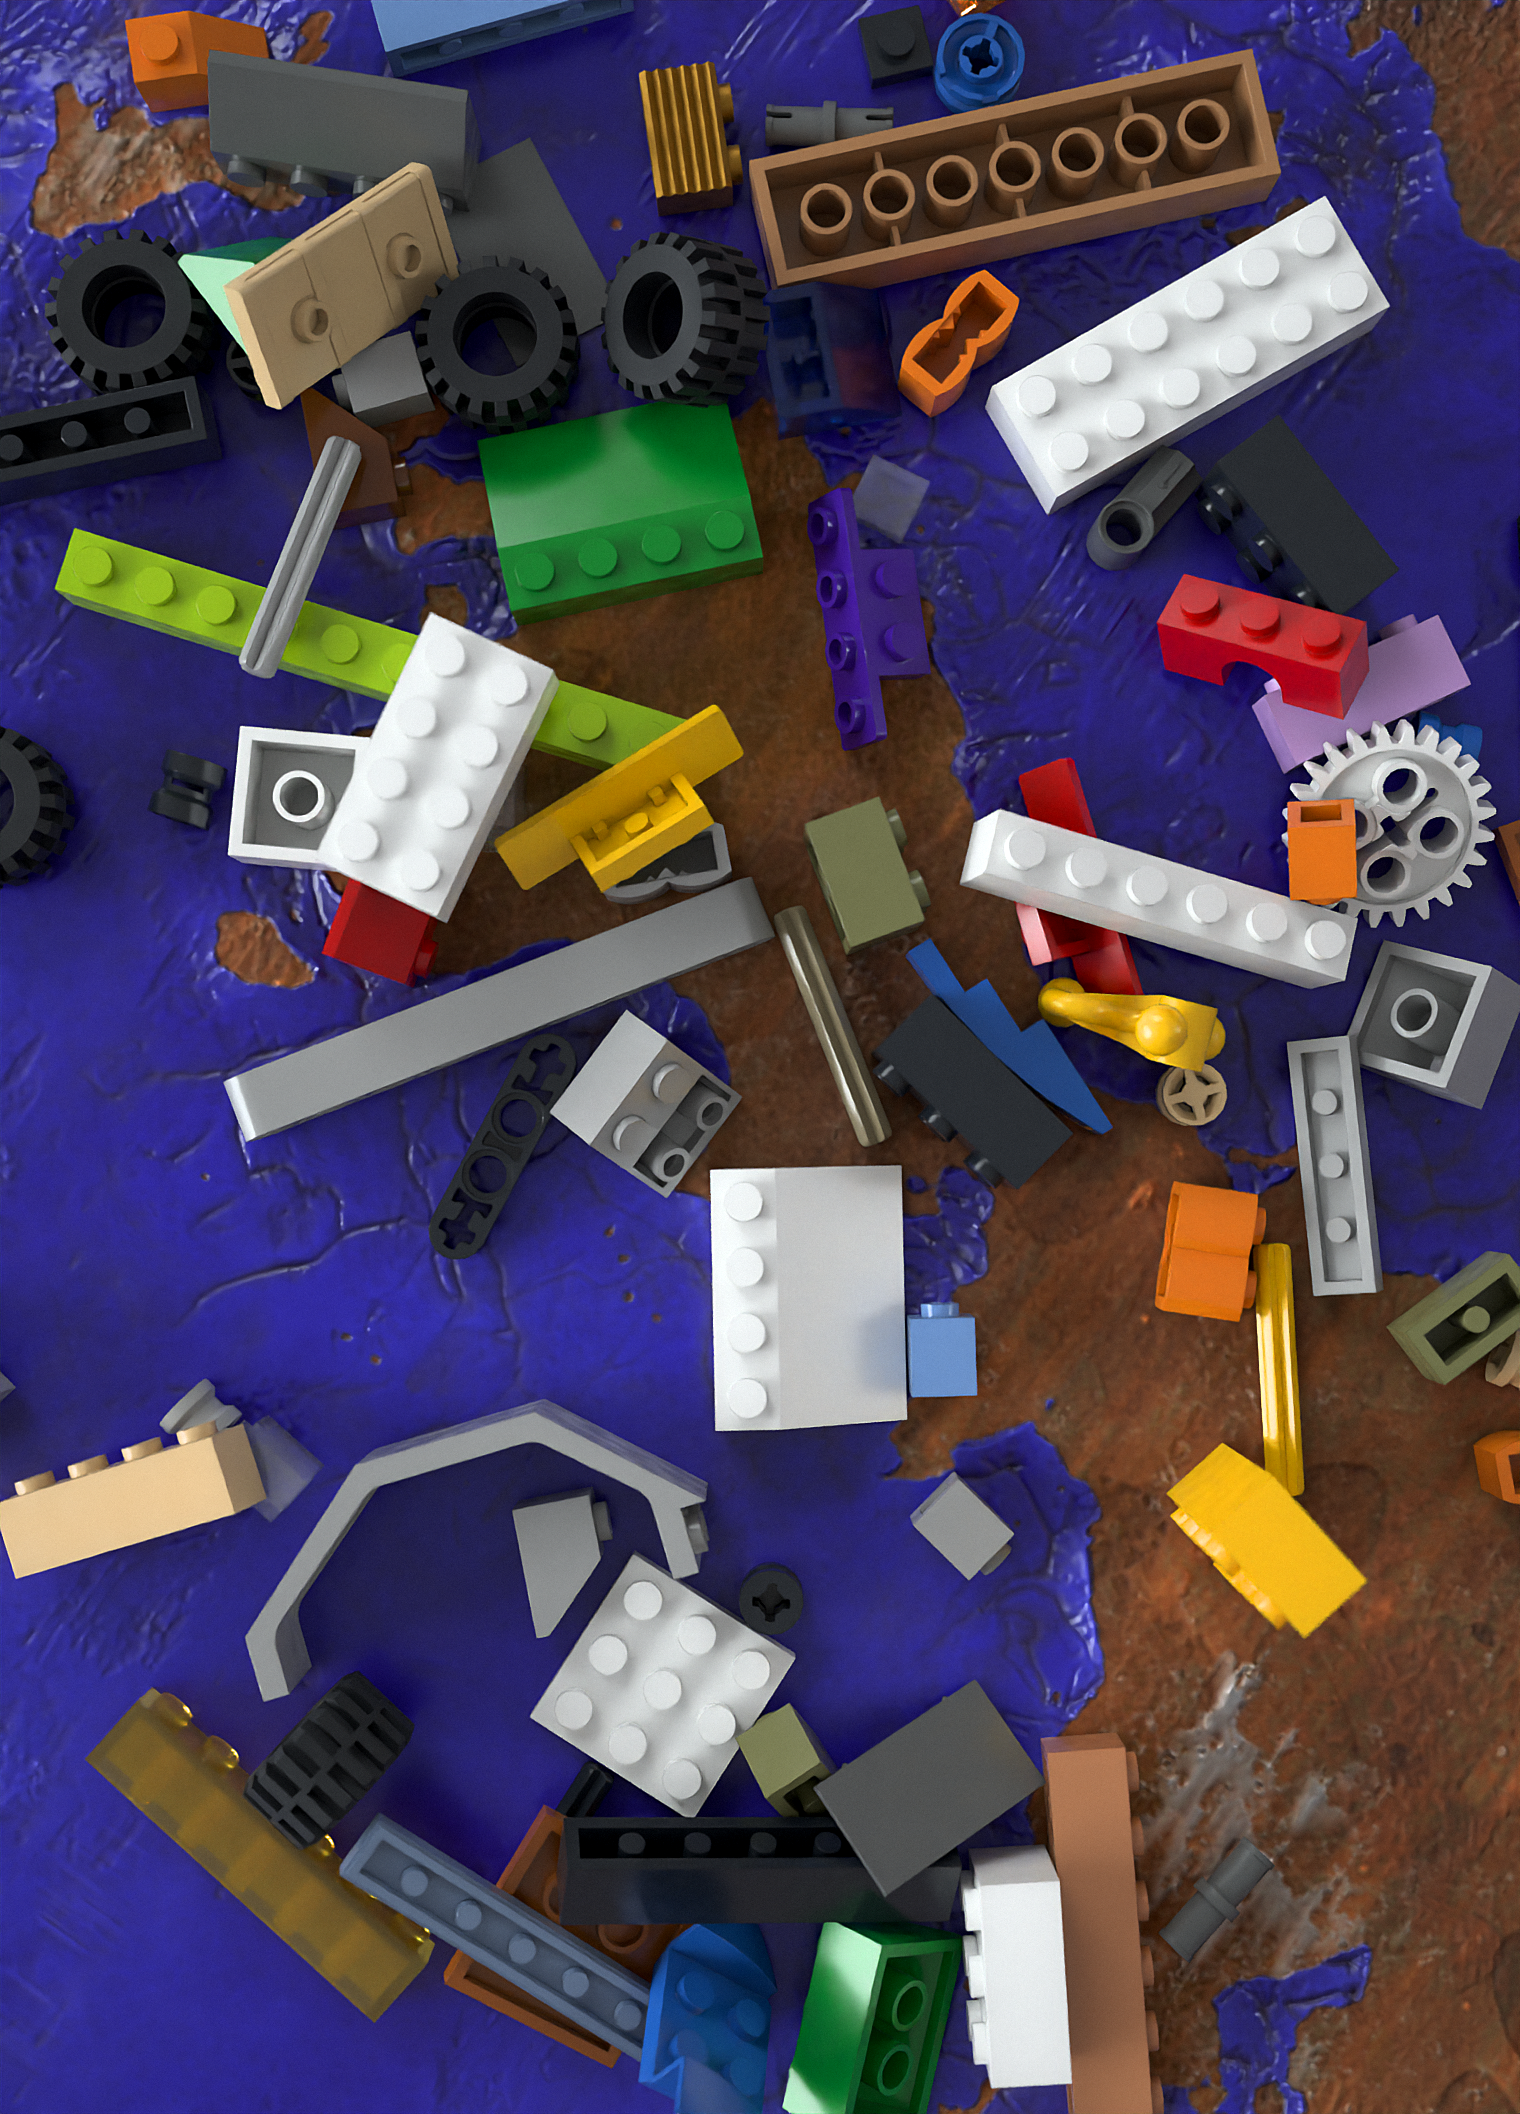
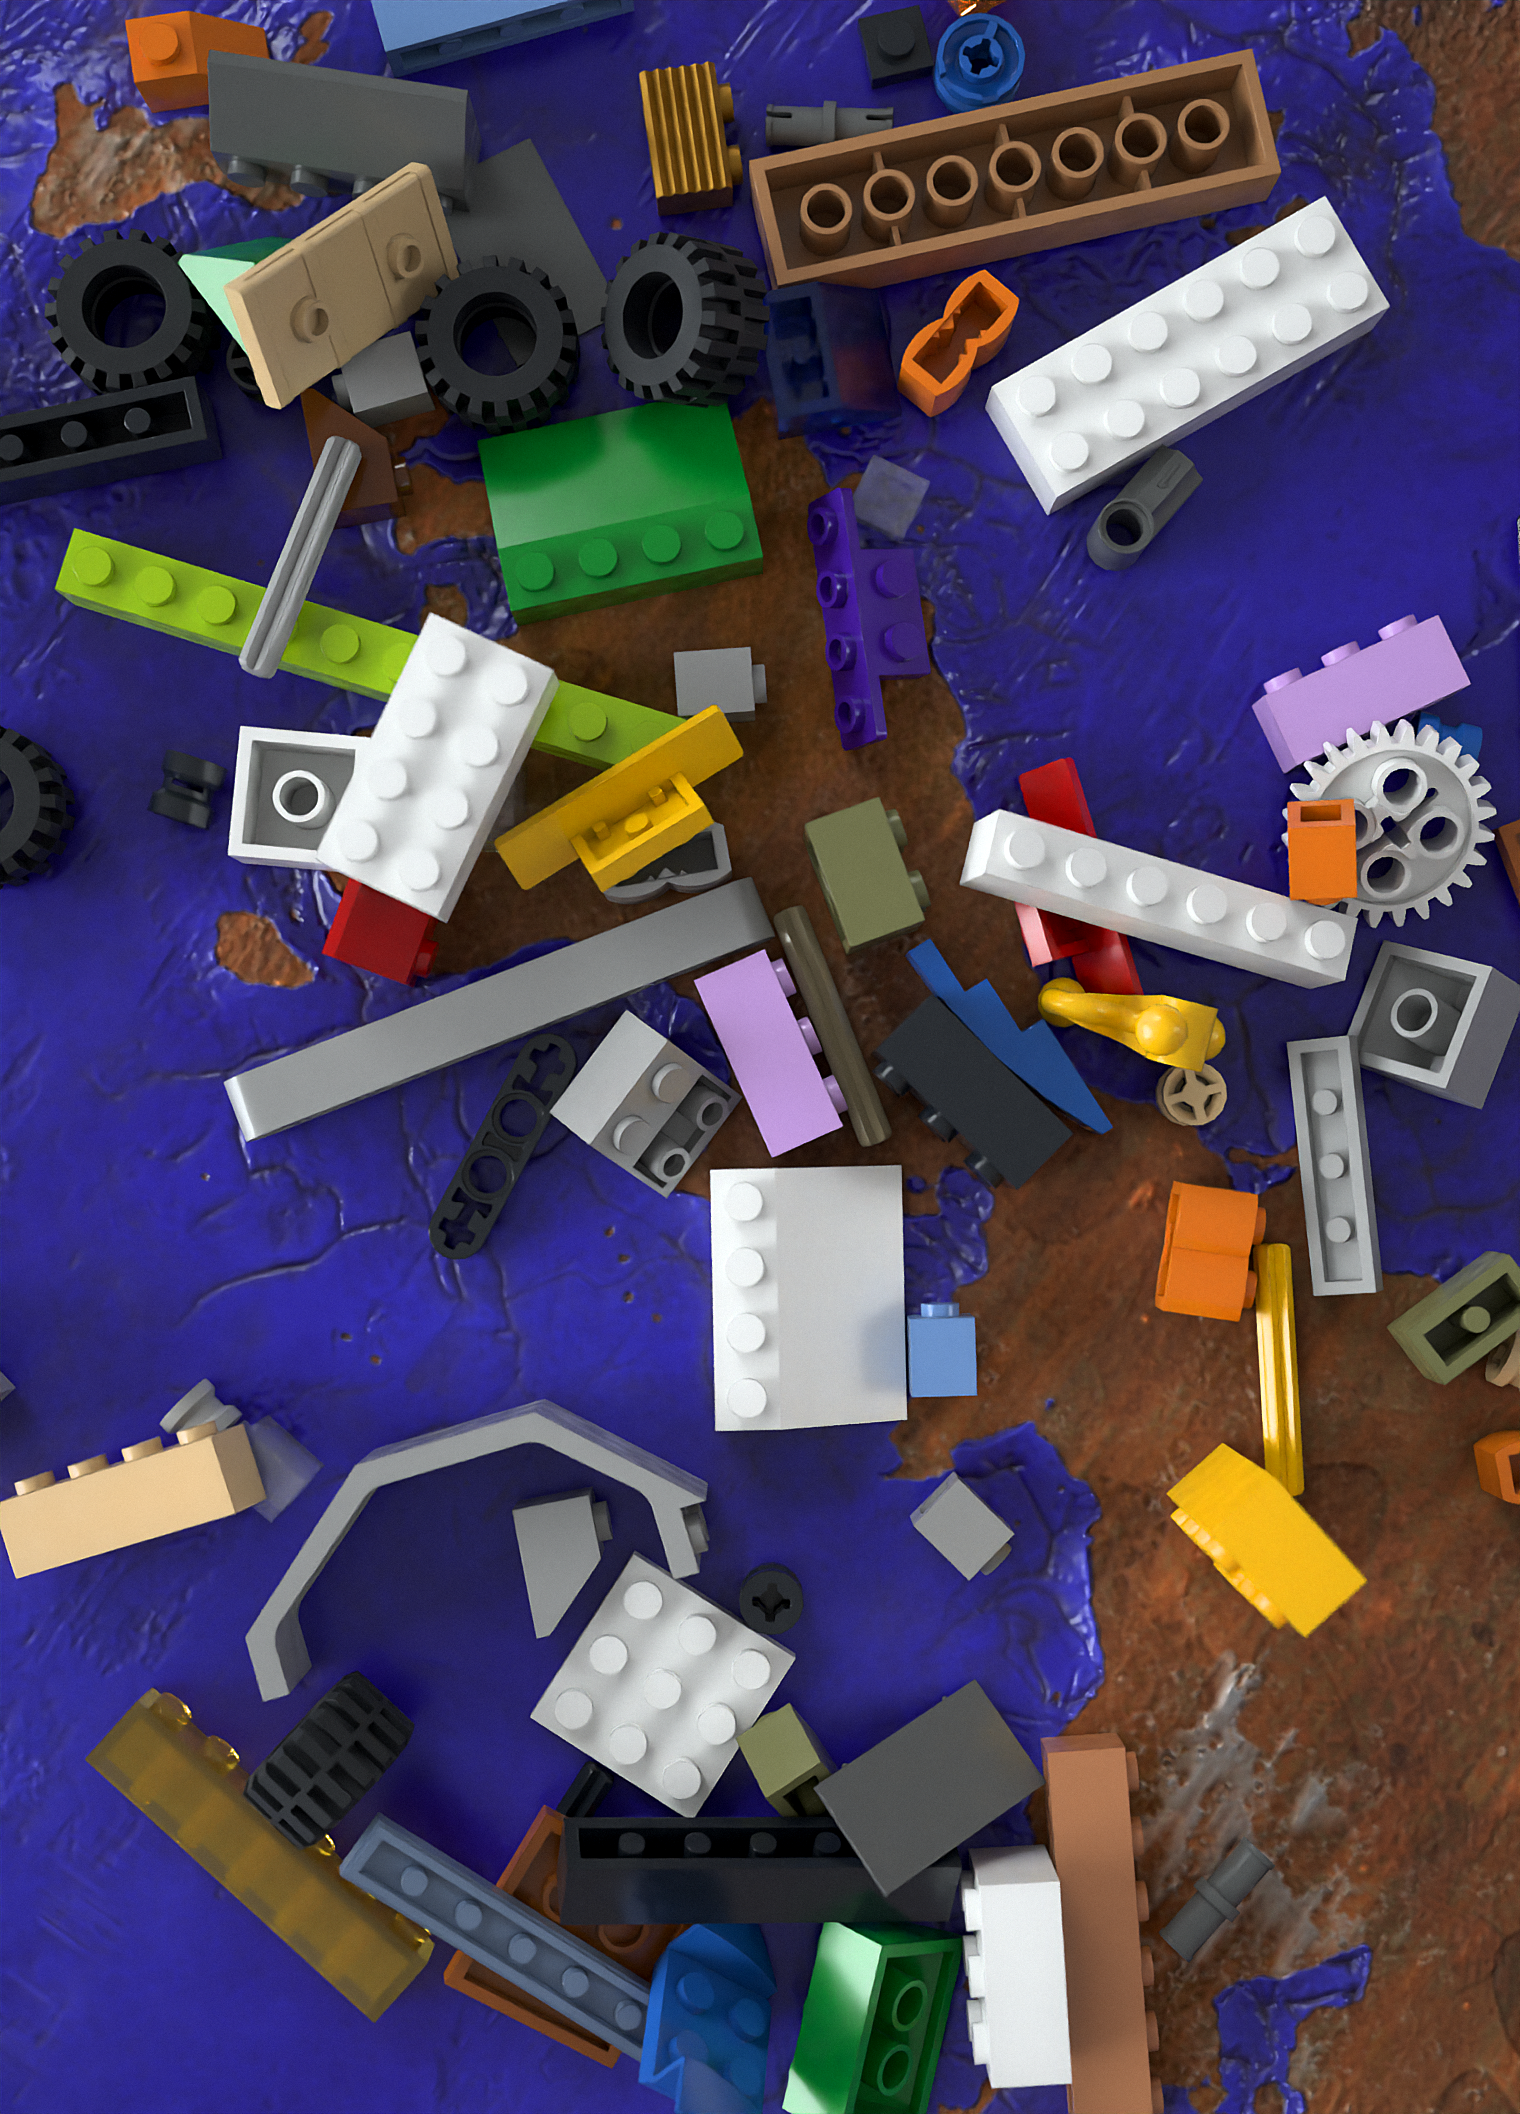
red arch [1157,574,1370,720] -> none
black brick [1194,415,1400,616] -> none
none -> light grey brick [674,647,767,723]
none -> lavender brick [694,949,848,1158]

